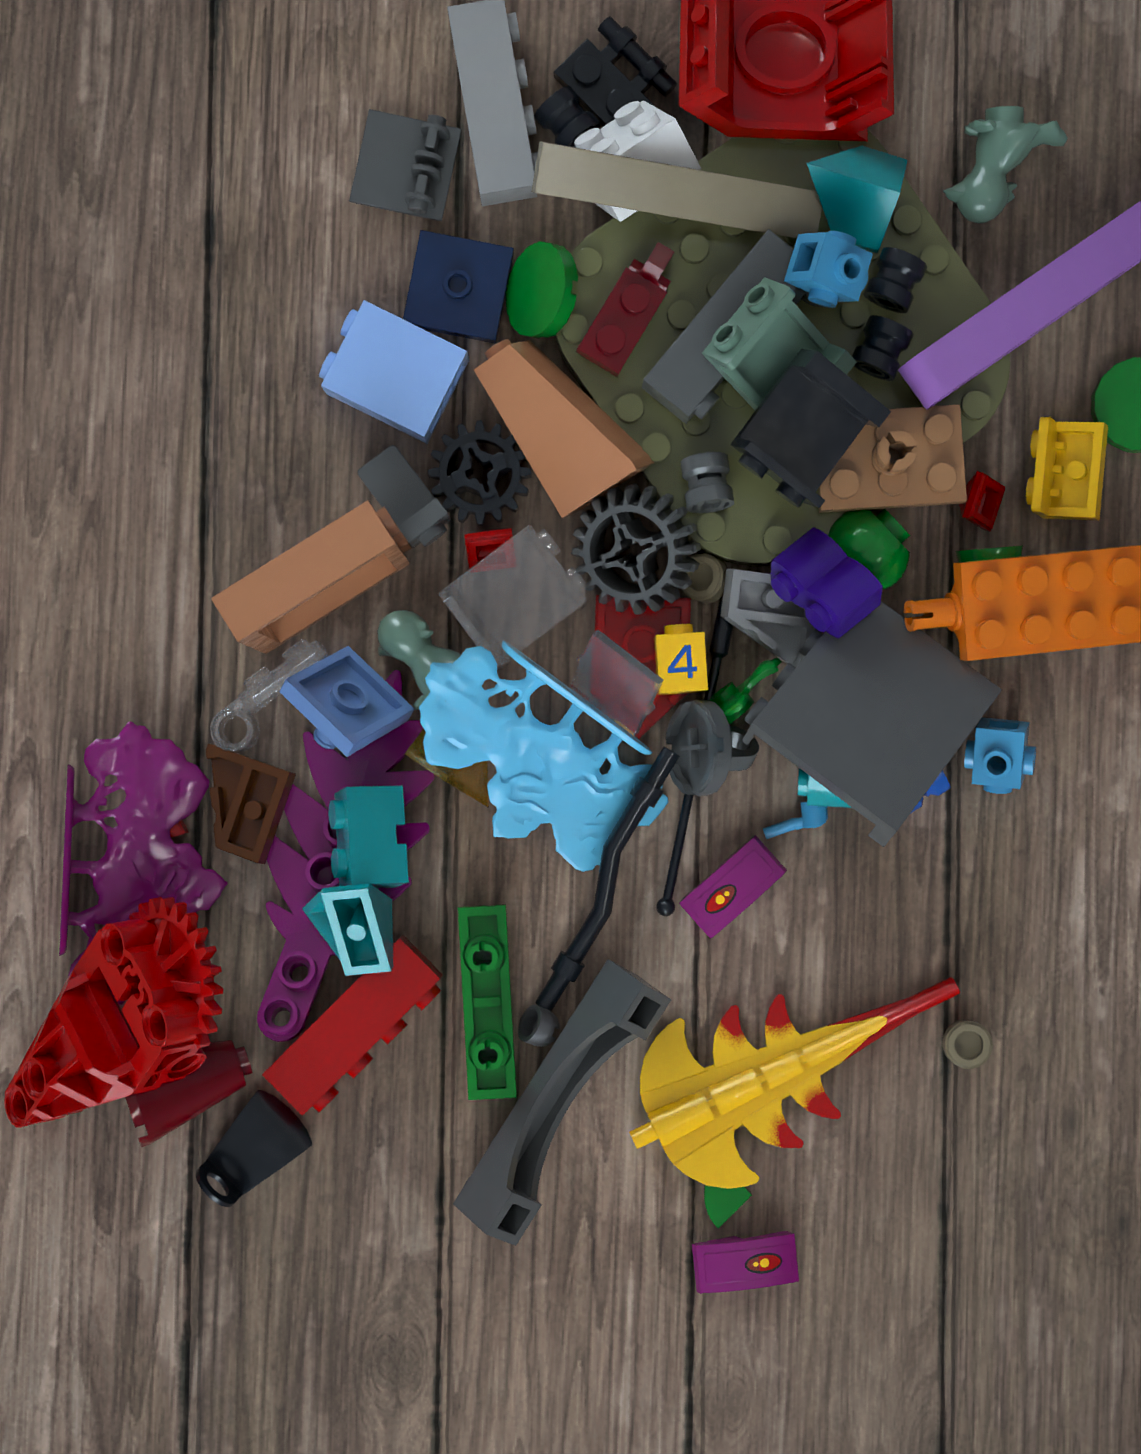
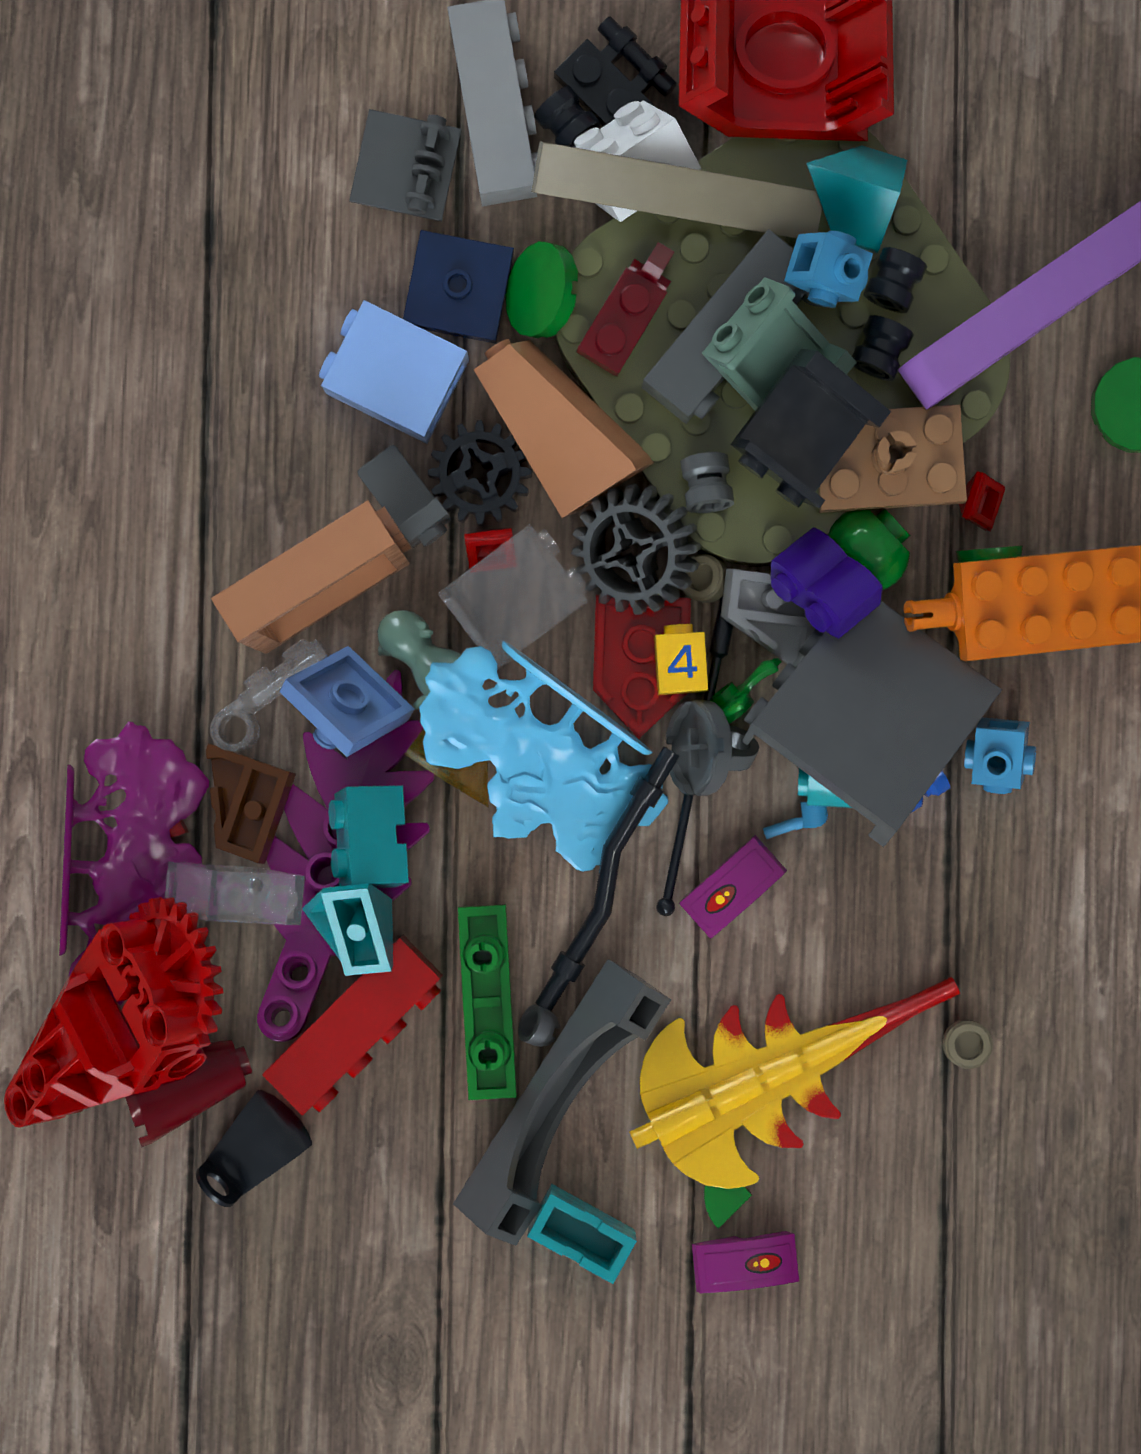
clear piece [570,630,663,737] -> none
sand green animal [943,106,1068,223] -> none
yellow bracket [1026,417,1108,521] -> none
none -> clear window [165,861,305,925]
none -> teal brick [527,1183,637,1284]

